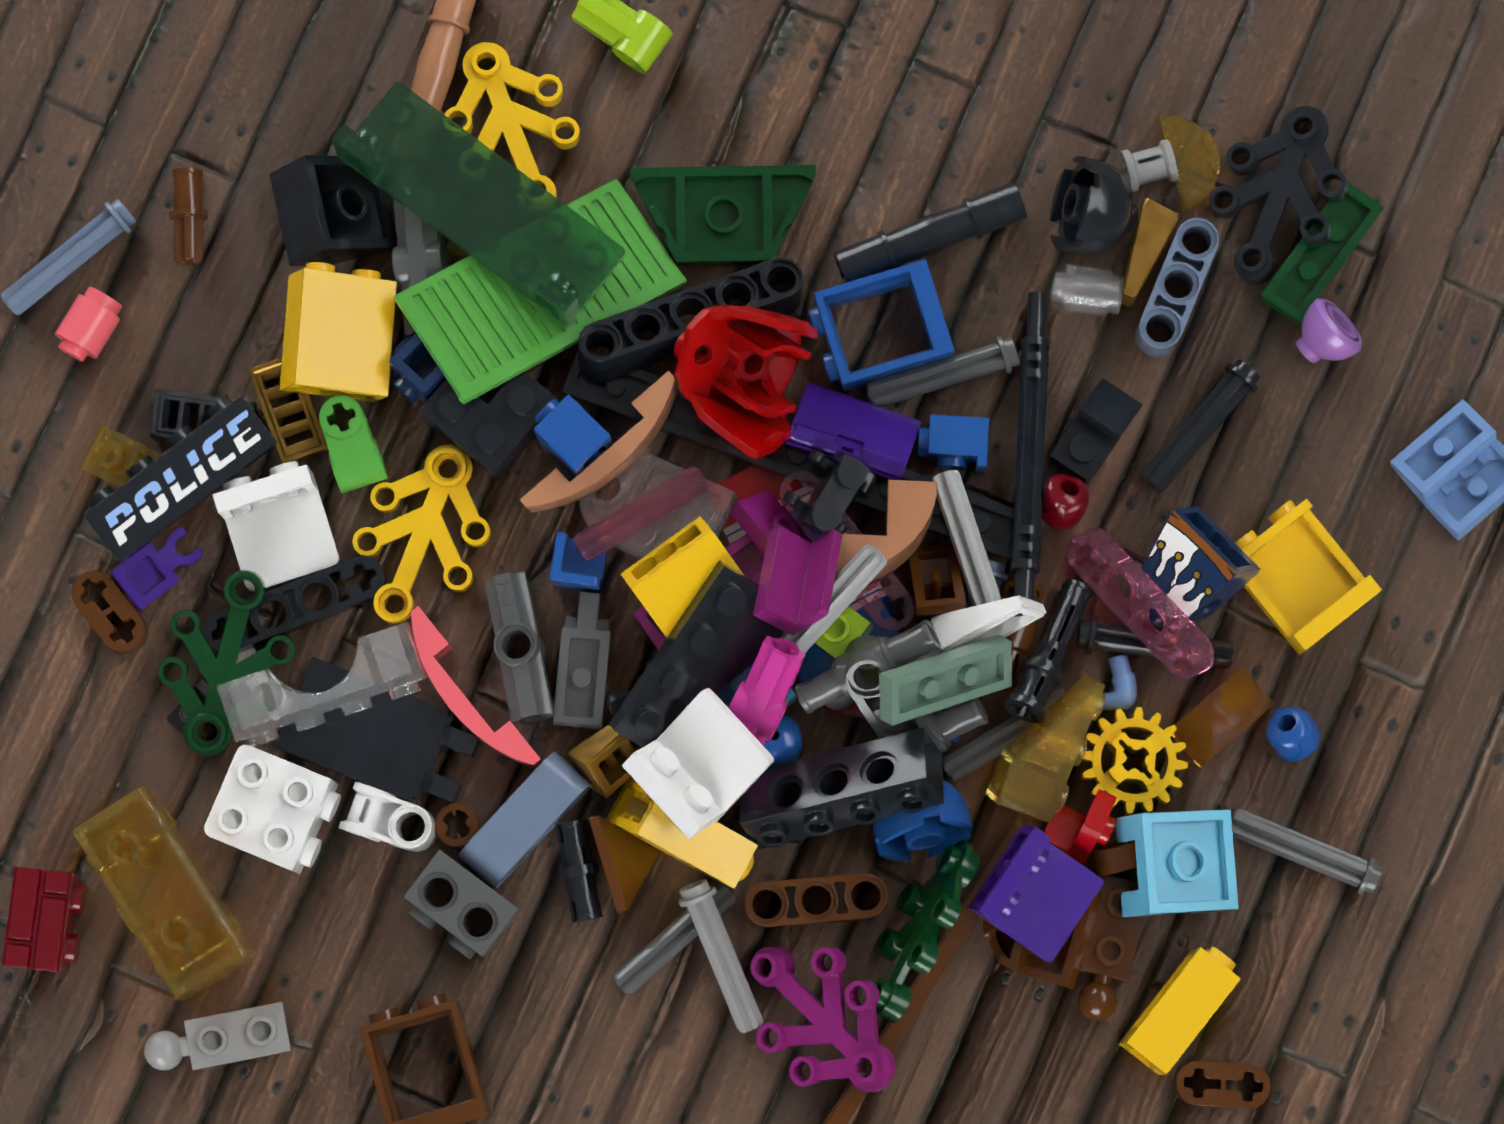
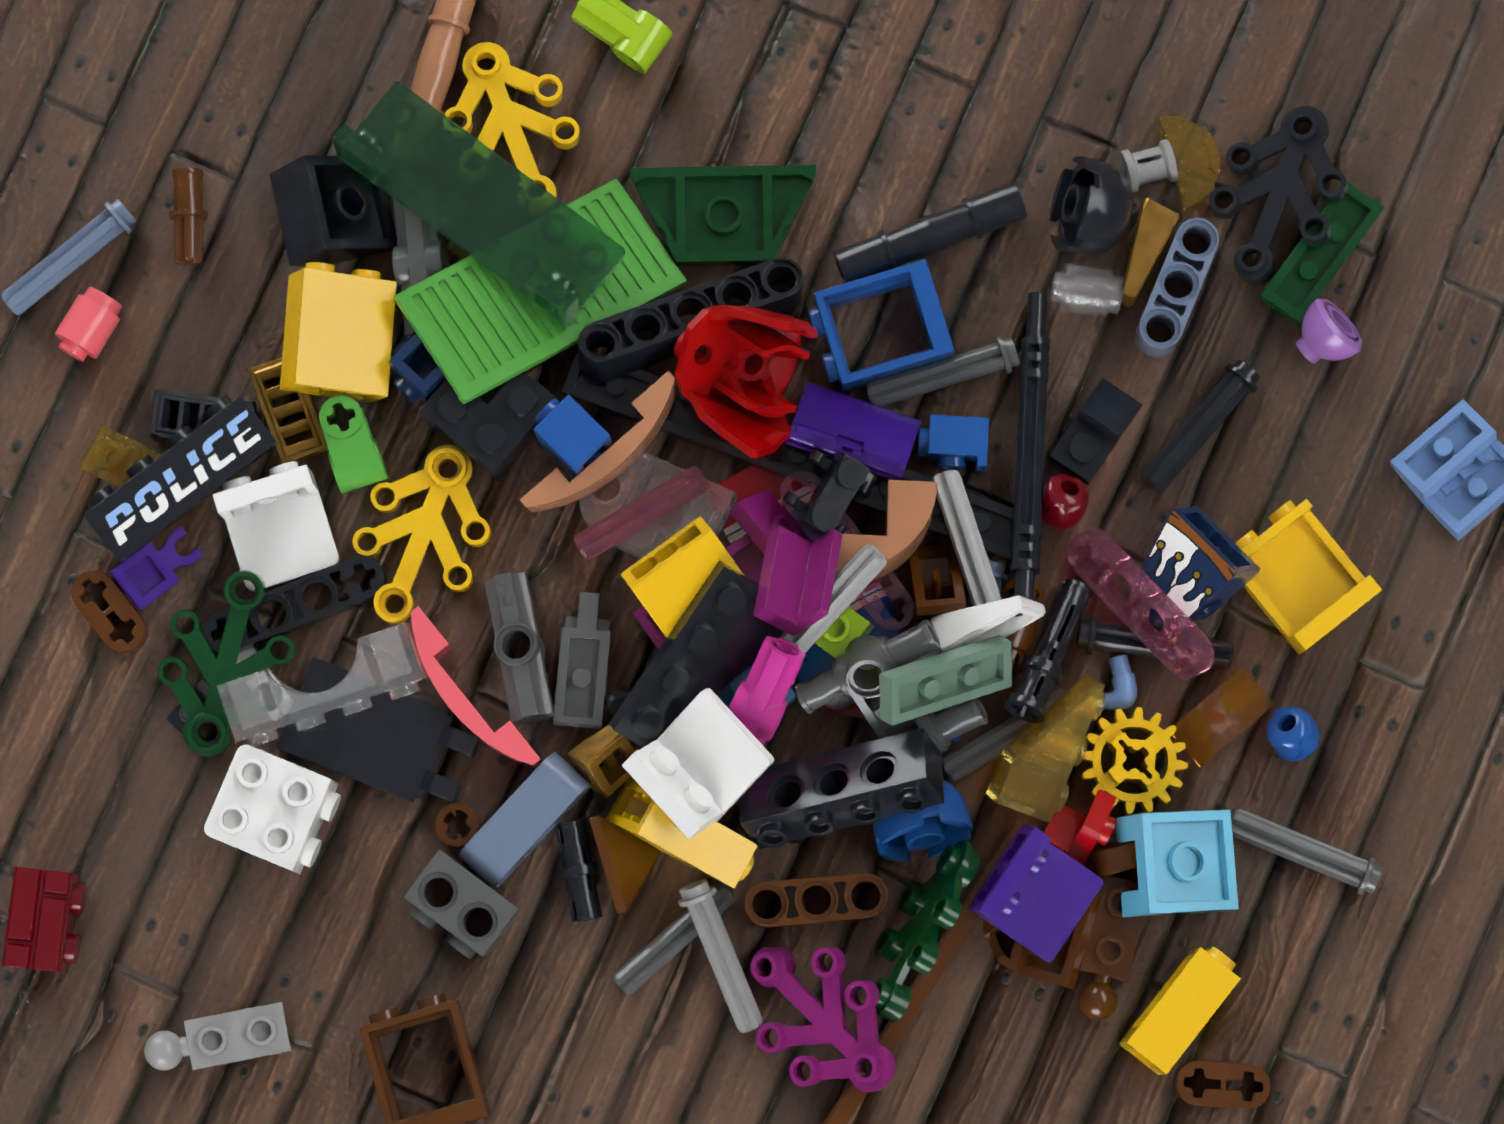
clear yellow piece [72,785,257,1001] -> none
white piece [338,781,438,852] -> none
blue panel [549,532,608,594] -> none
blue piece [764,715,803,767] -> none

